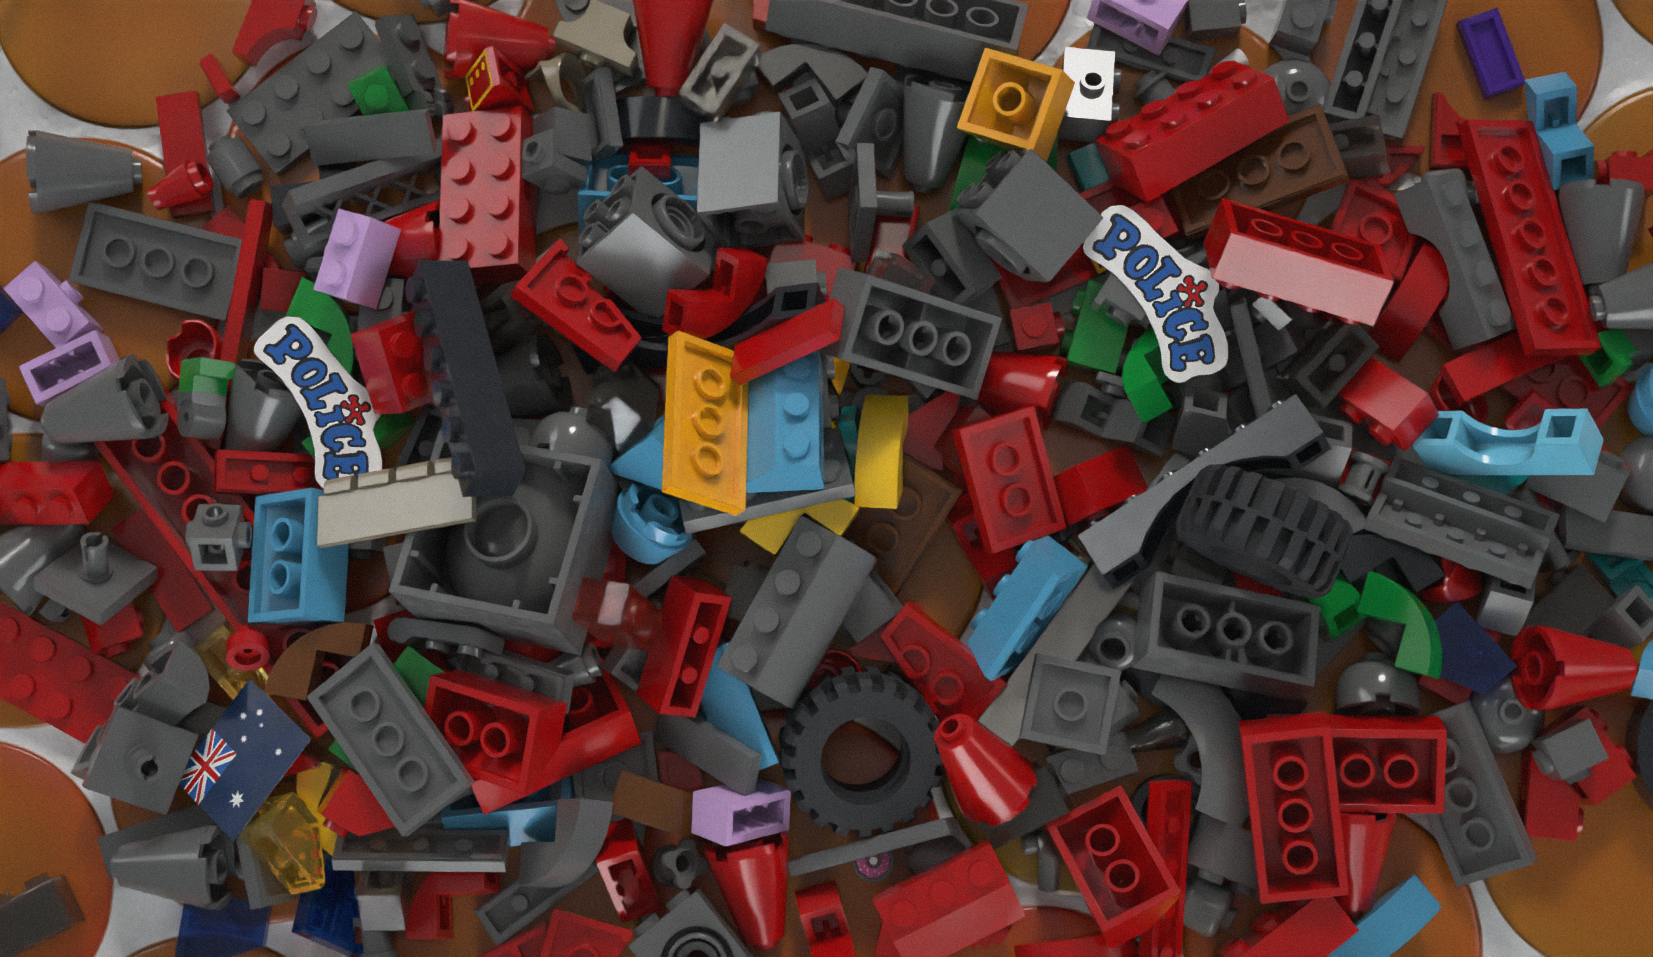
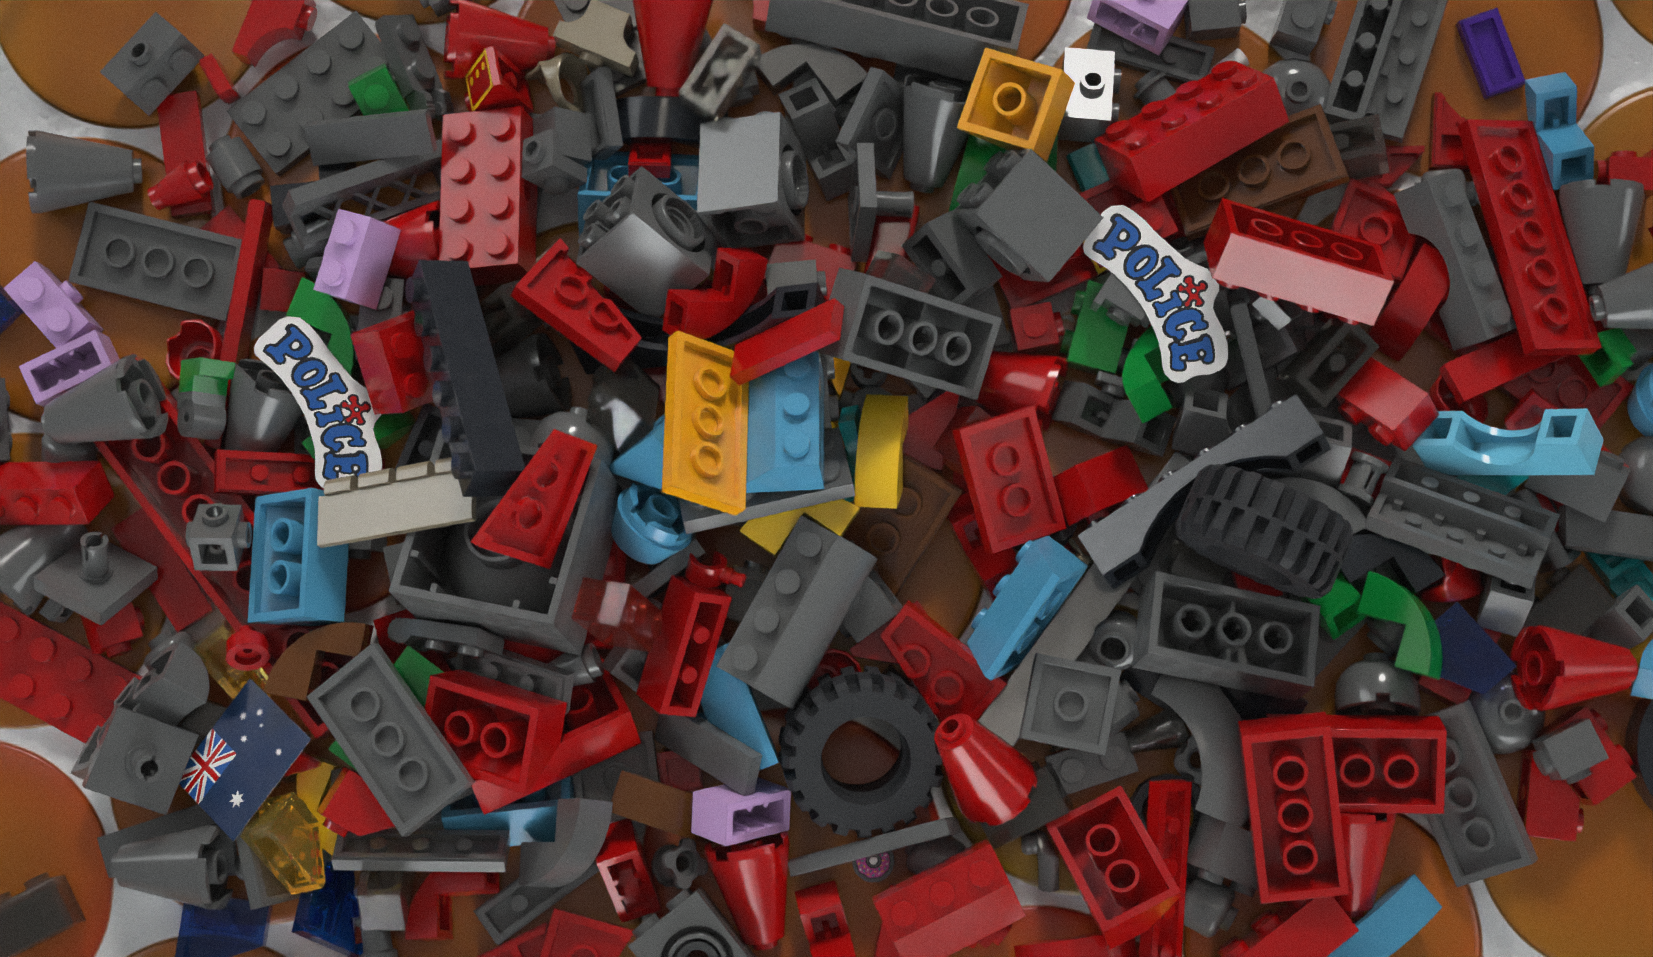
none -> dark grey brick [100,12,205,116]
none -> red wing [470,429,598,569]
none -> red piece [685,551,747,588]

